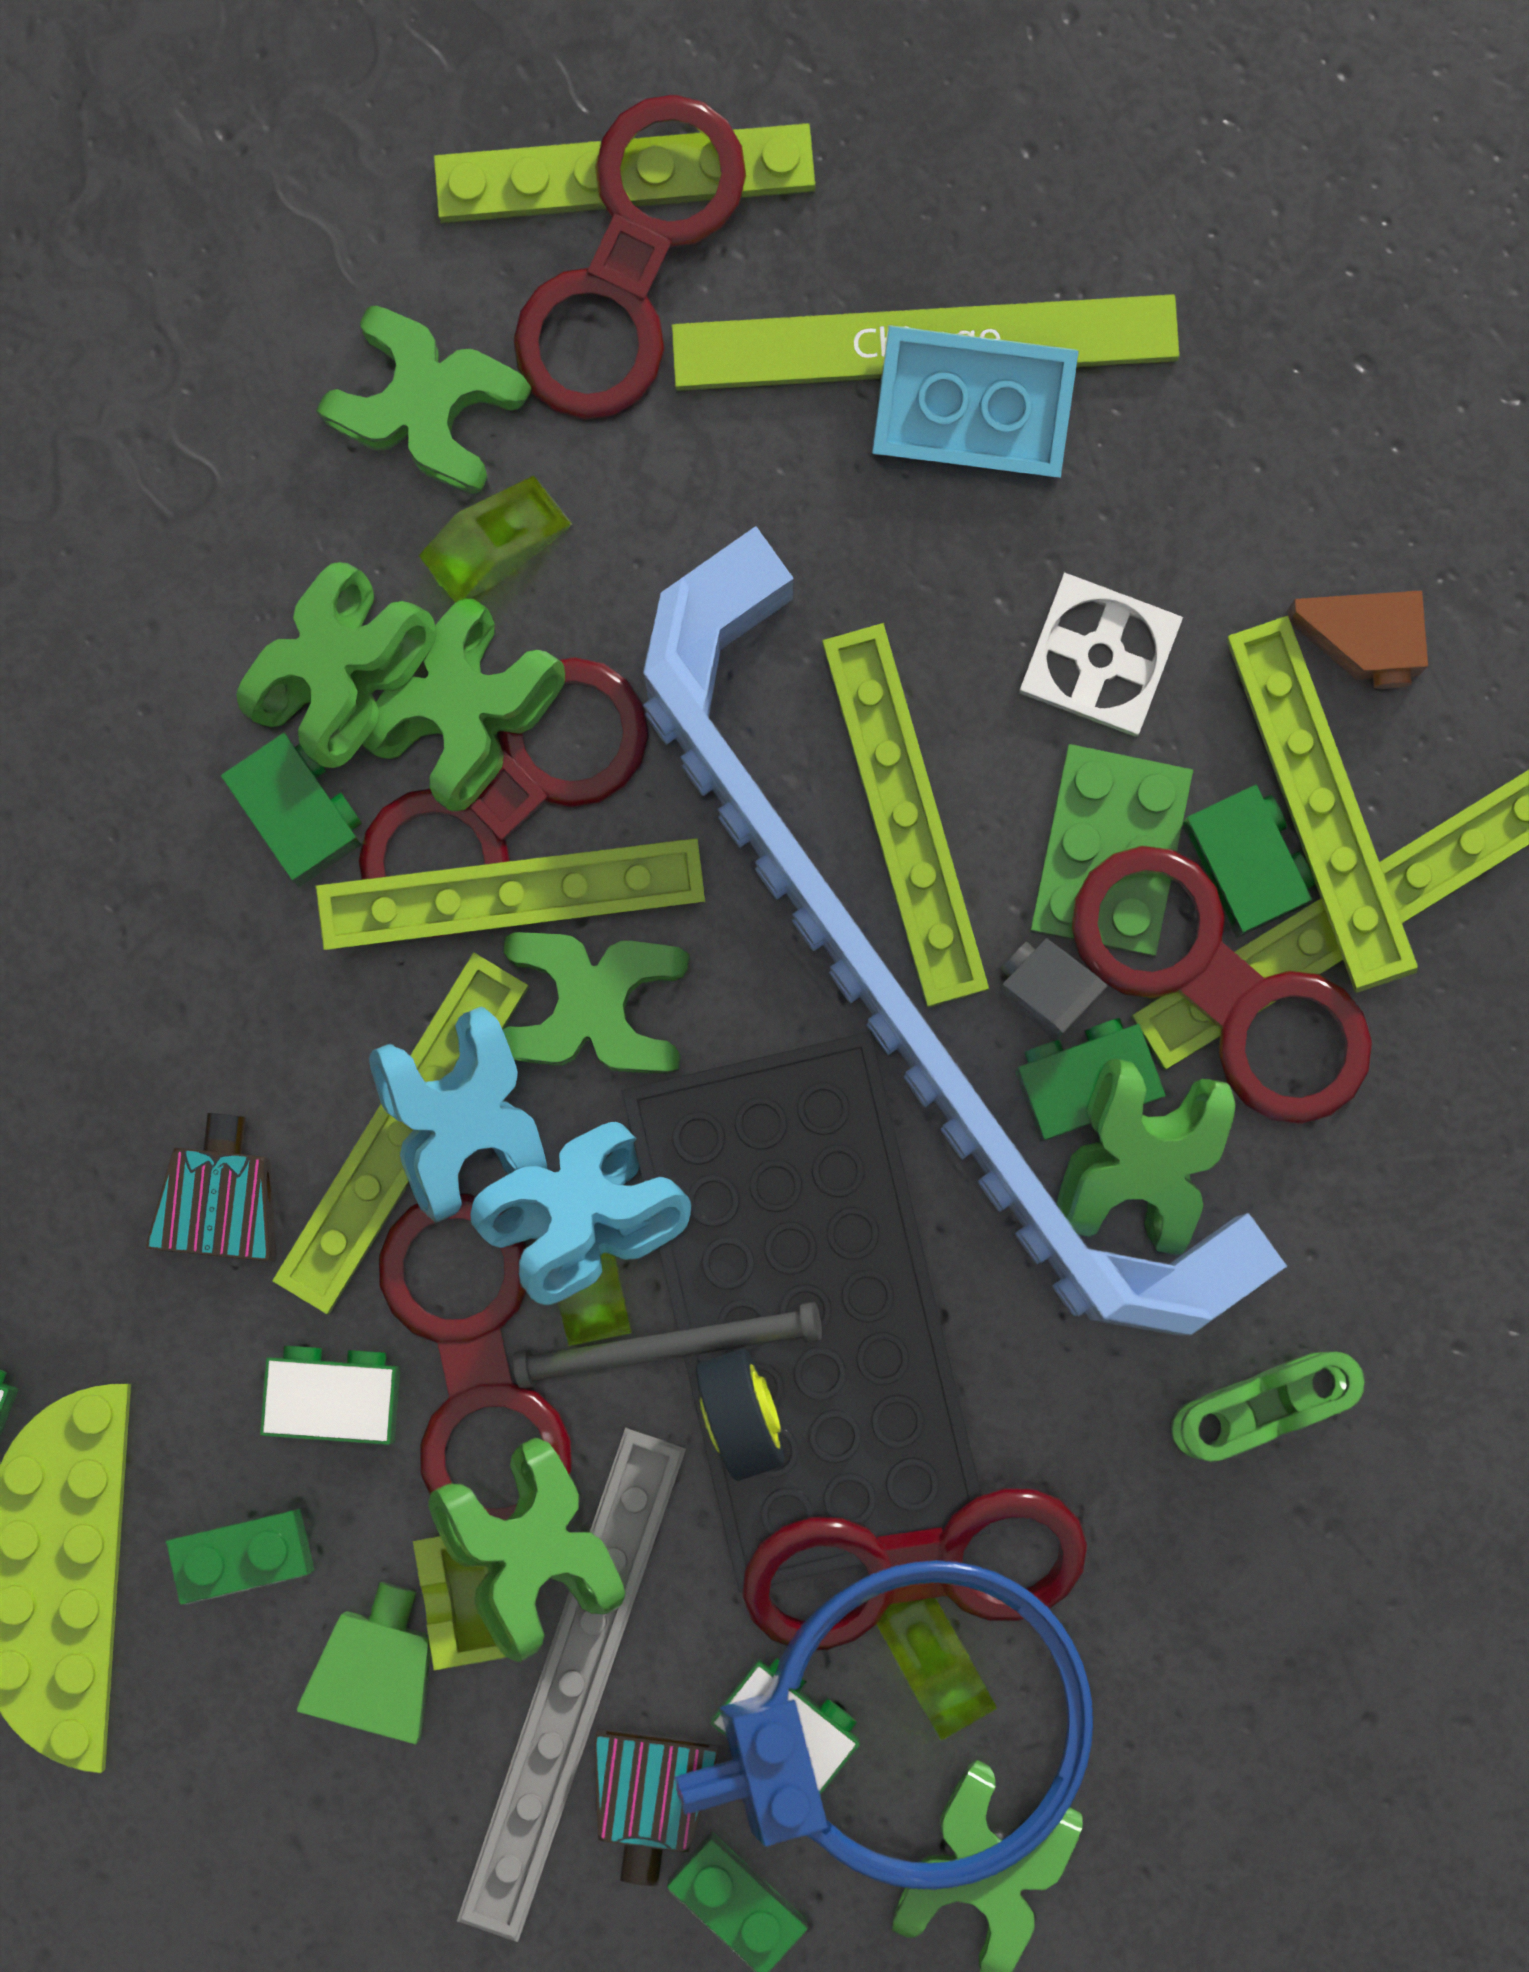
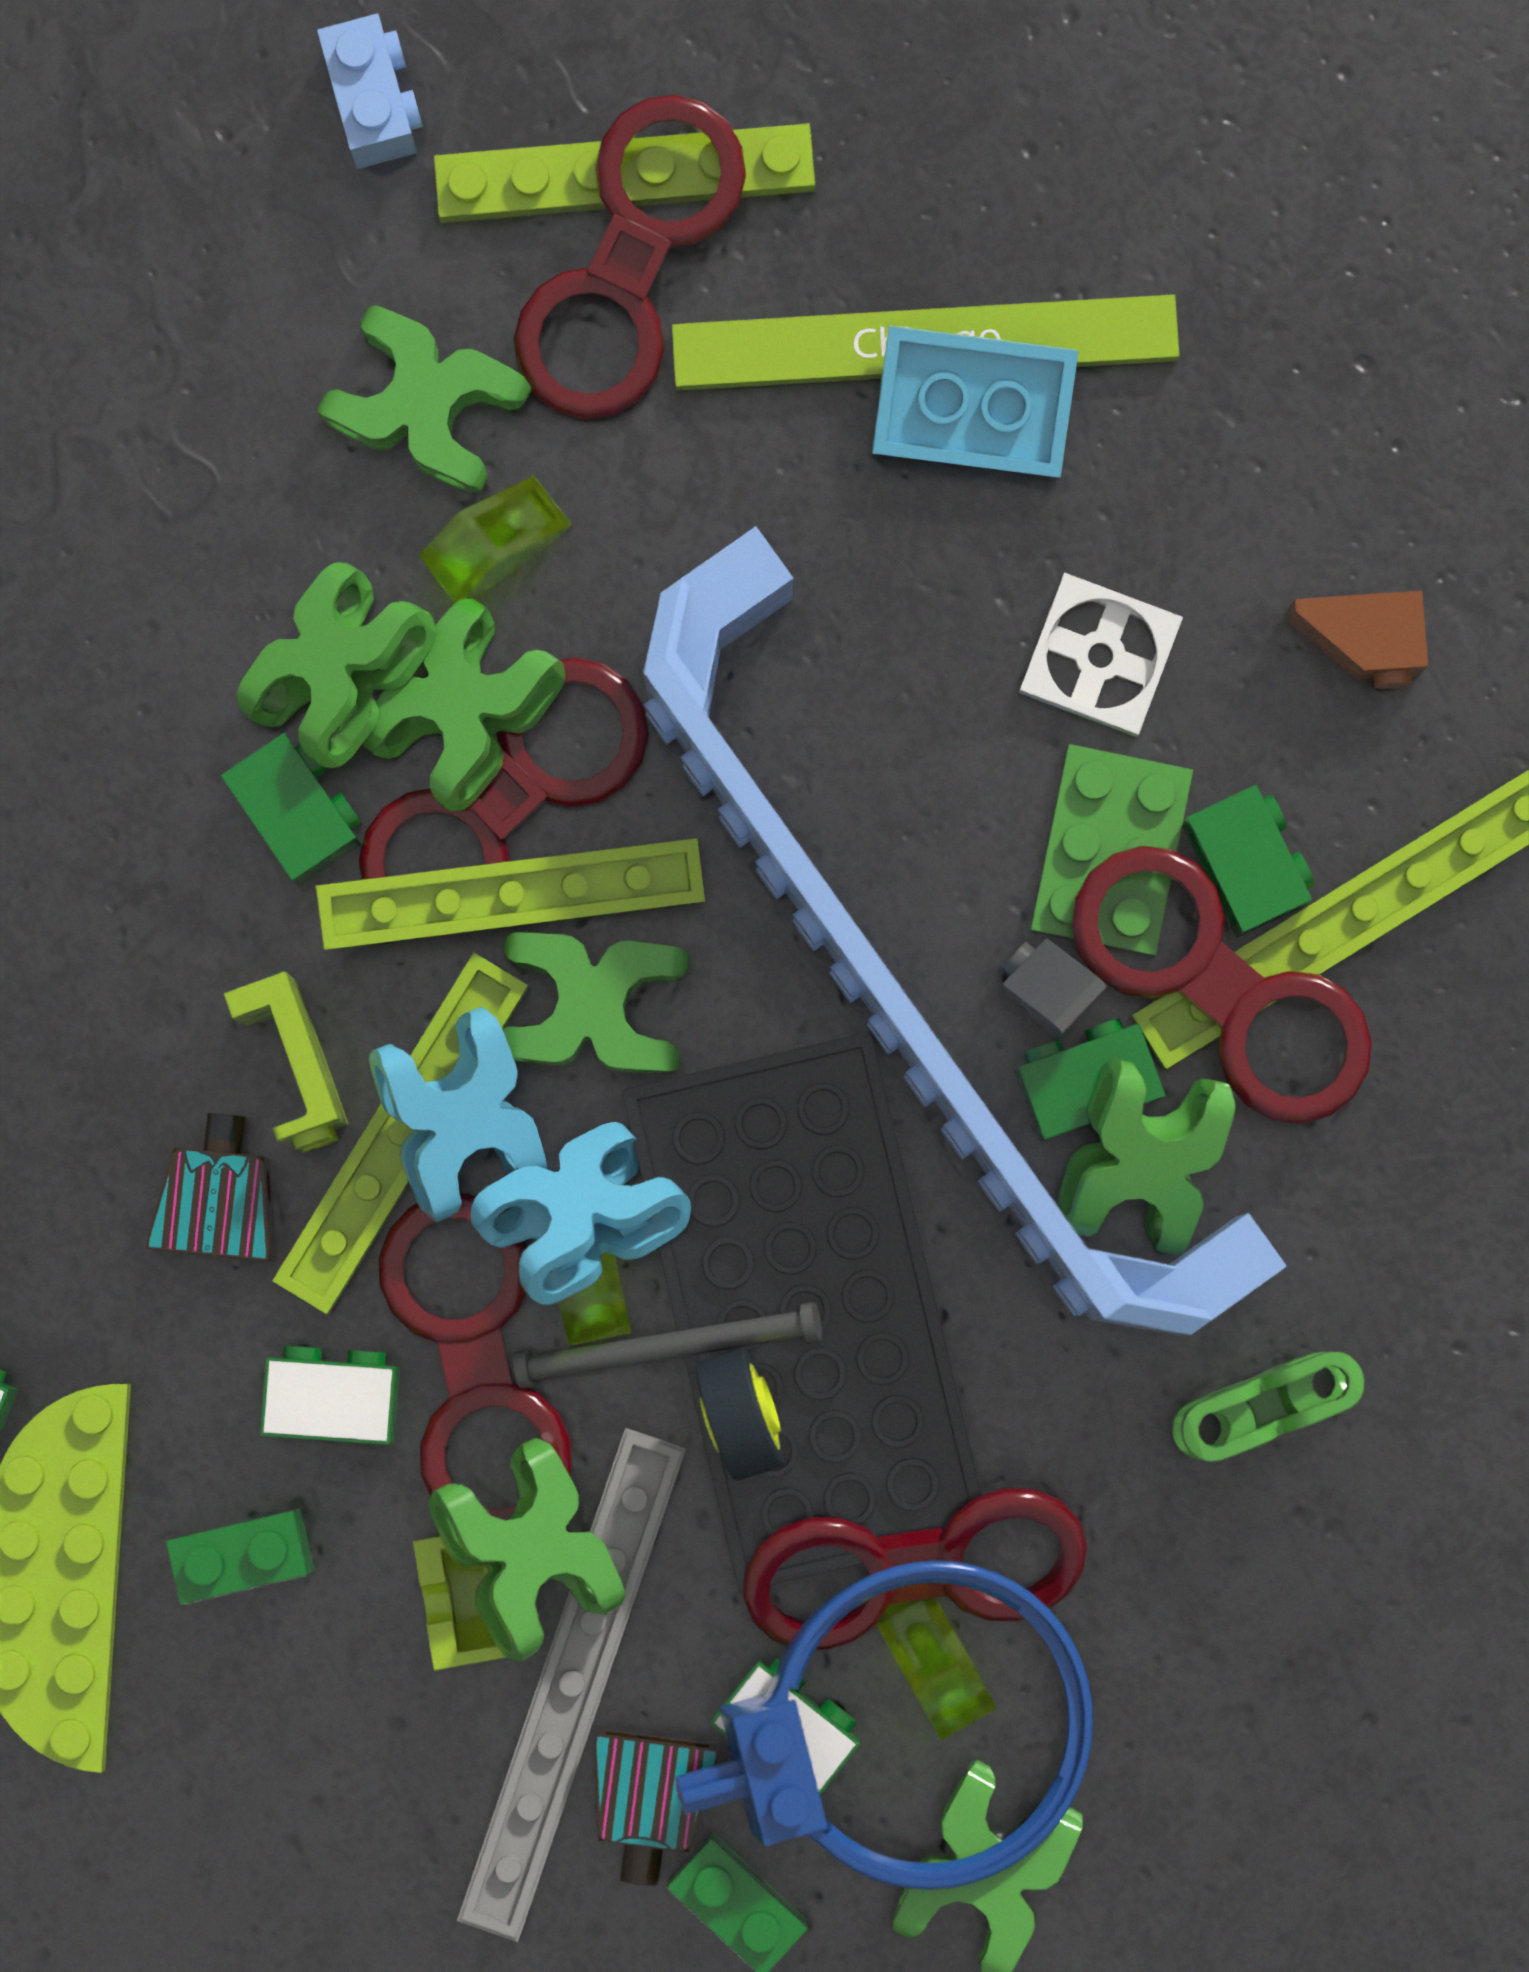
bright green torso [297,1582,431,1744] -> none
lime plate [822,623,989,1008] -> none
lime plate [1227,616,1418,993] -> none
none -> lime panel [224,972,349,1153]
none -> light blue brick [317,13,423,169]

